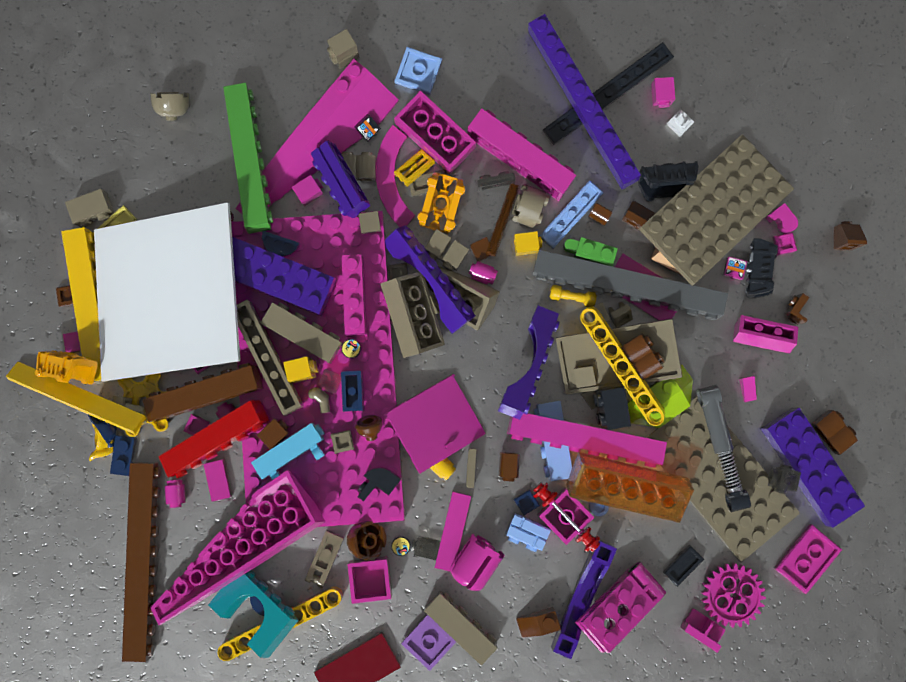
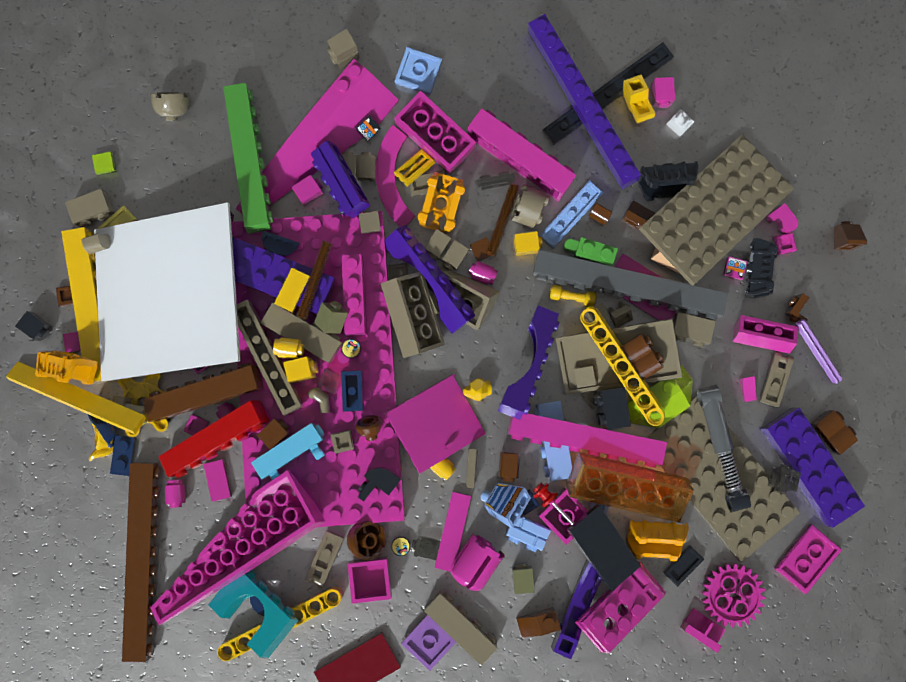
none -> black brick [15,311,52,341]
none -> dark tan brick [81,234,111,254]
none -> lime tile [92,151,116,175]
none -> yellow brick [273,337,304,359]
none -> yellow tile [274,268,310,313]
none -> reddish brown axle [297,240,333,320]
none -> olive brick [314,301,348,333]
none -> yellow rock [463,378,492,401]
none -> light blue torso [481,483,531,528]
none -> olive brick [512,563,535,594]
none -> black tile [567,504,641,591]
none -> yellow brick [623,75,655,123]
none -> light orange piece [626,520,689,561]
none -> dark tan brick [673,312,716,347]
none -> dark tan plate [759,351,794,408]
none -> medium lavender axle [795,319,842,384]

